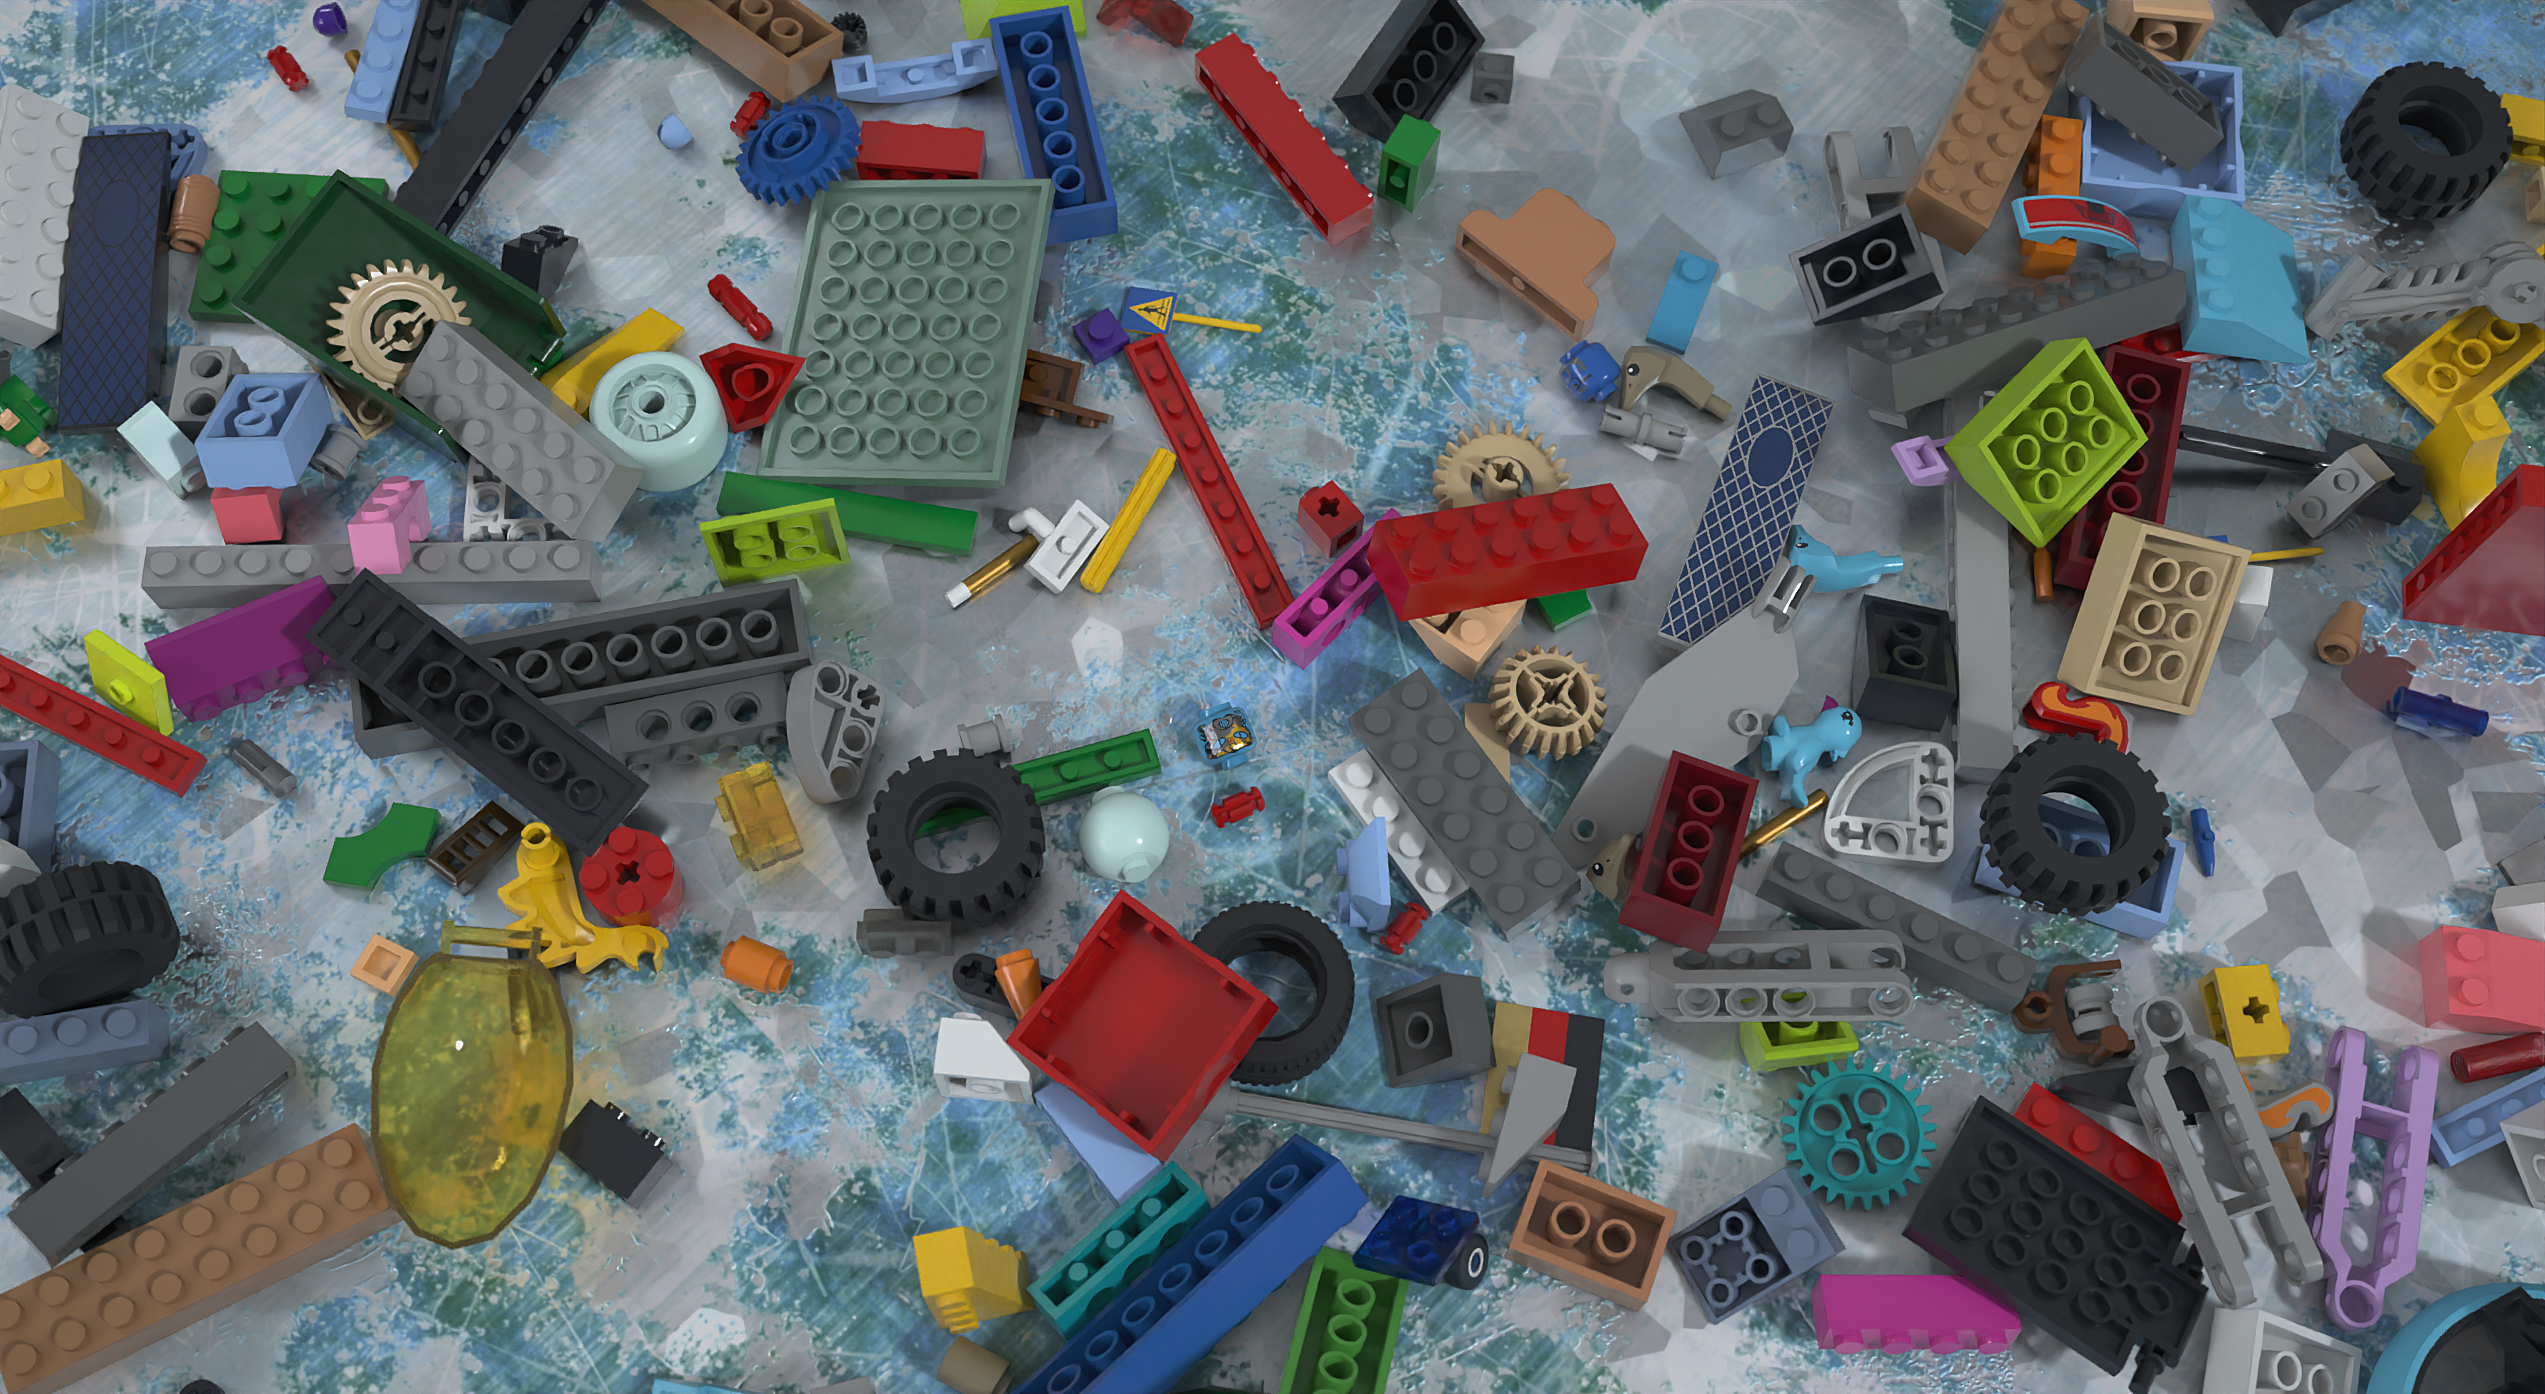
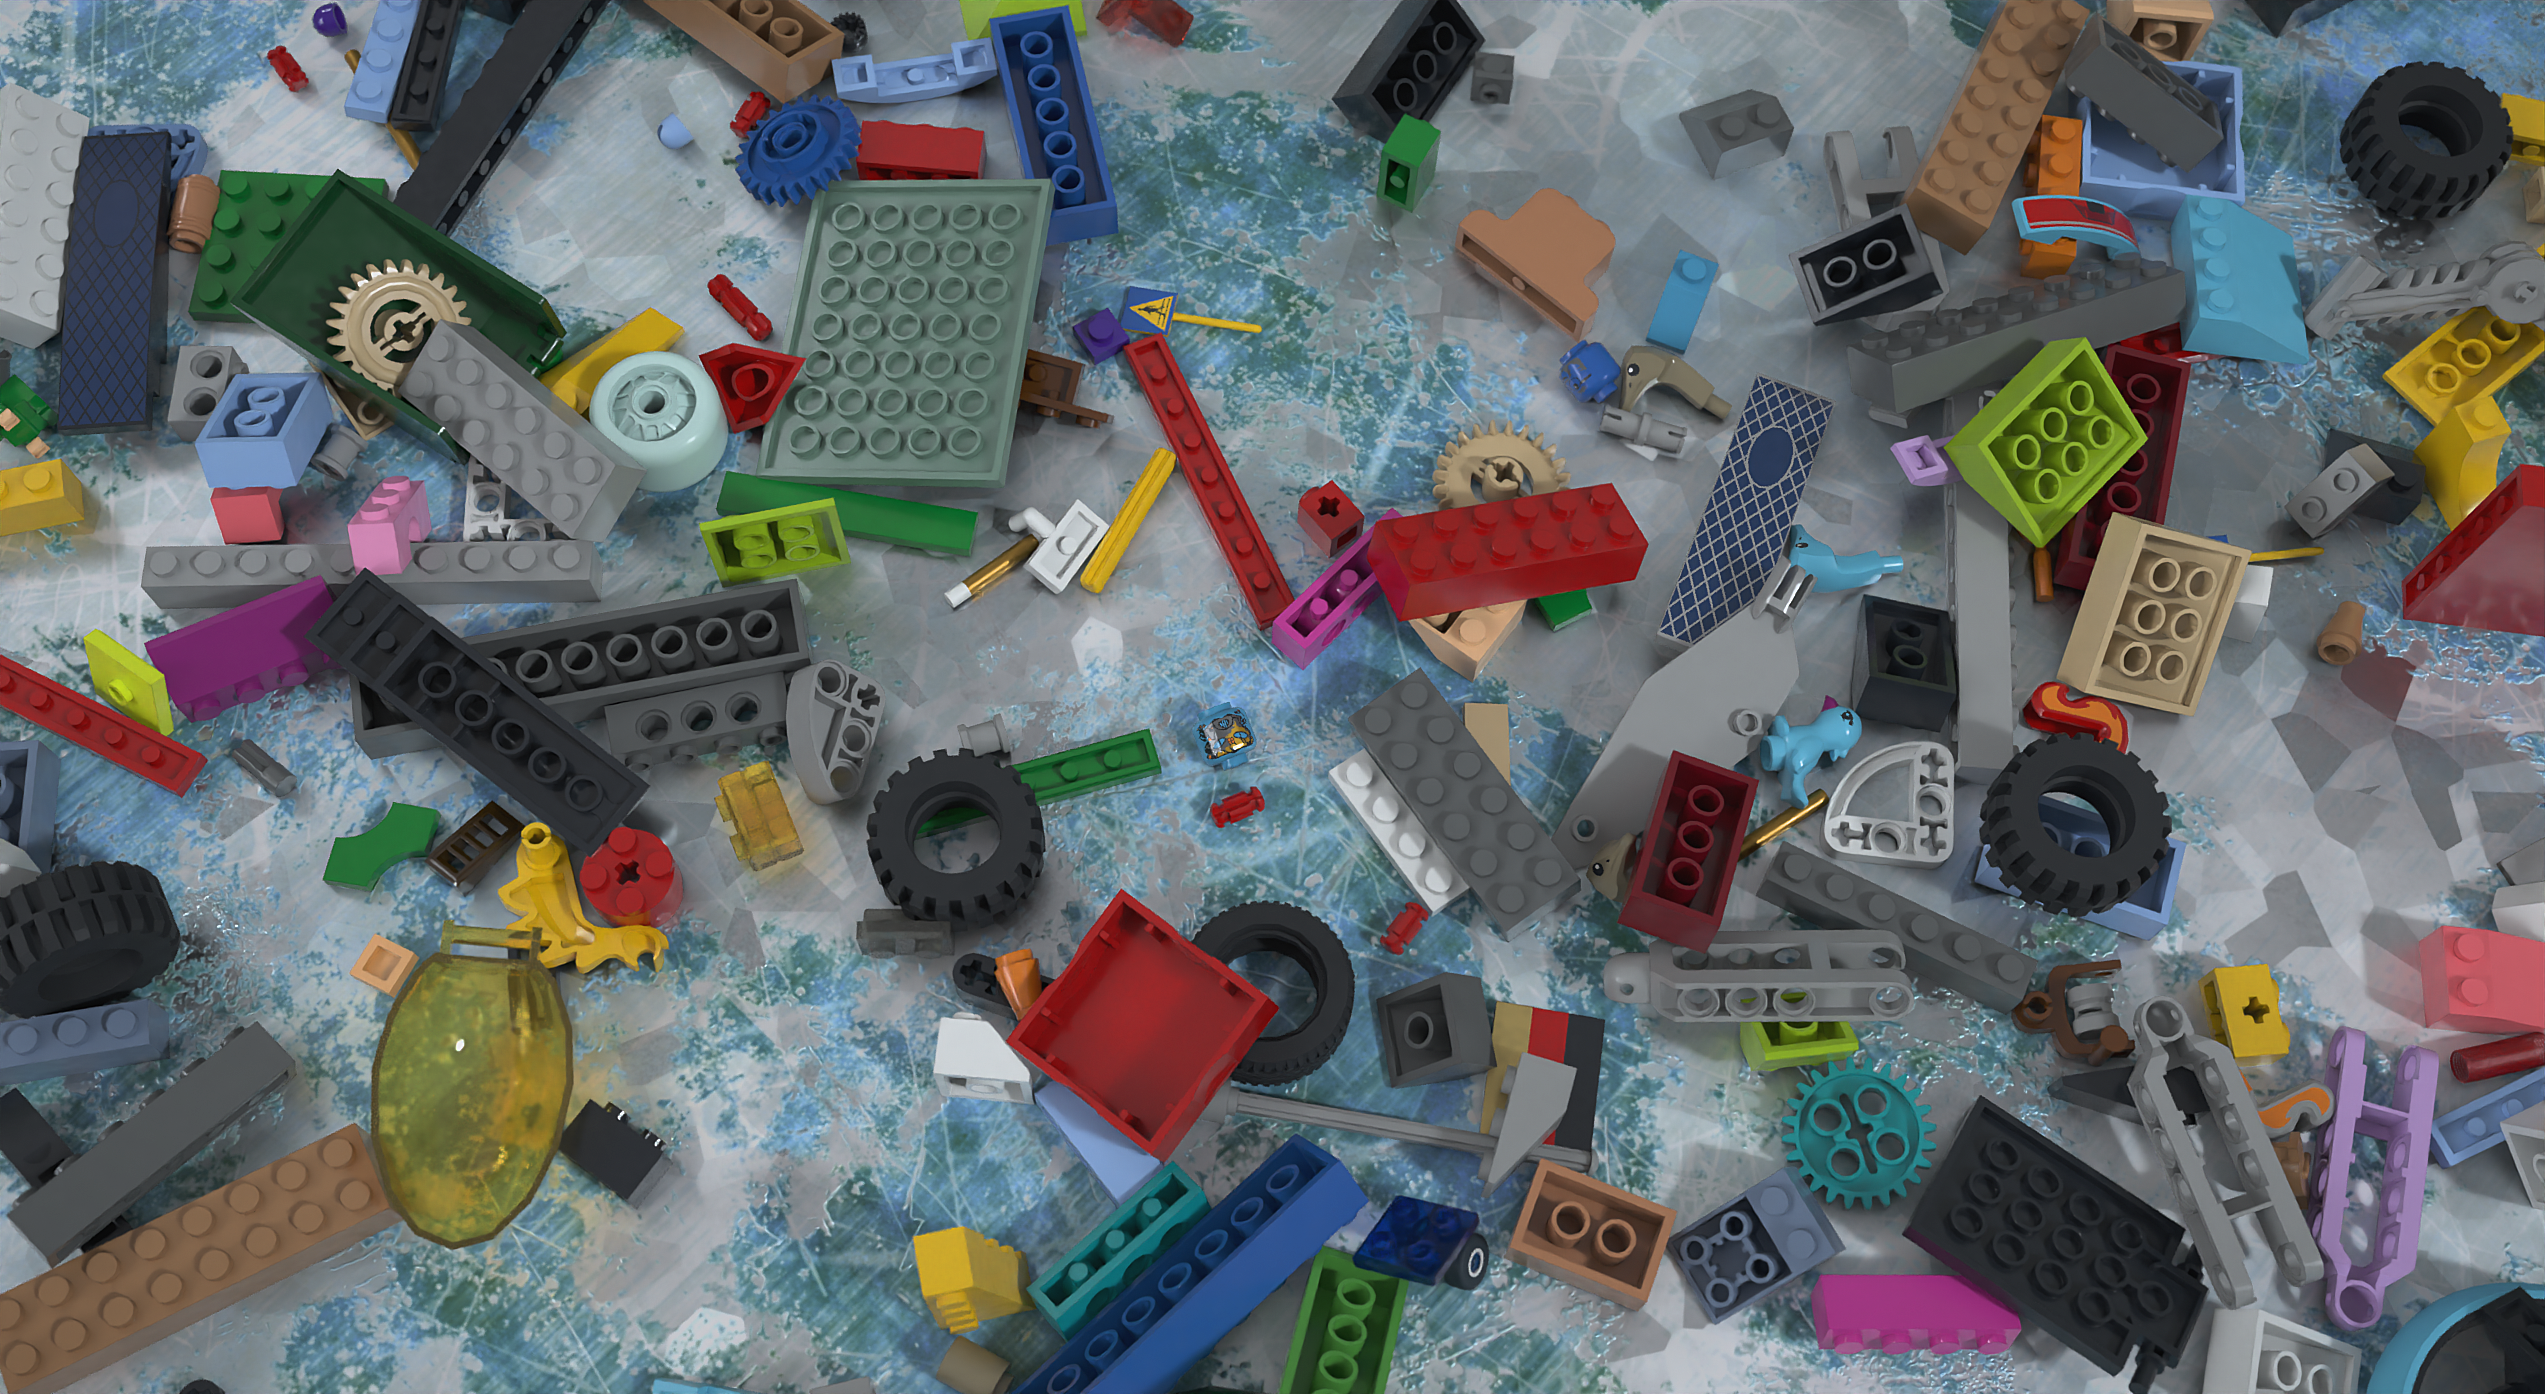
light aqua slope [117,401,207,500] -> none
black slope [500,225,579,298] -> none
orange brick [720,935,794,994] -> none
light aqua brick [1079,786,1169,883] -> none
red brick [1195,32,1374,247] -> none
light blue slope [1336,817,1391,933] -> none
tan gear [1488,644,1608,761] -> none
red plate [2012,1082,2183,1223] -> none
black axle [2177,424,2333,476] -> none
blue helmet [2190,808,2215,877] -> none
clear blue pin [2391,686,2489,737] -> none

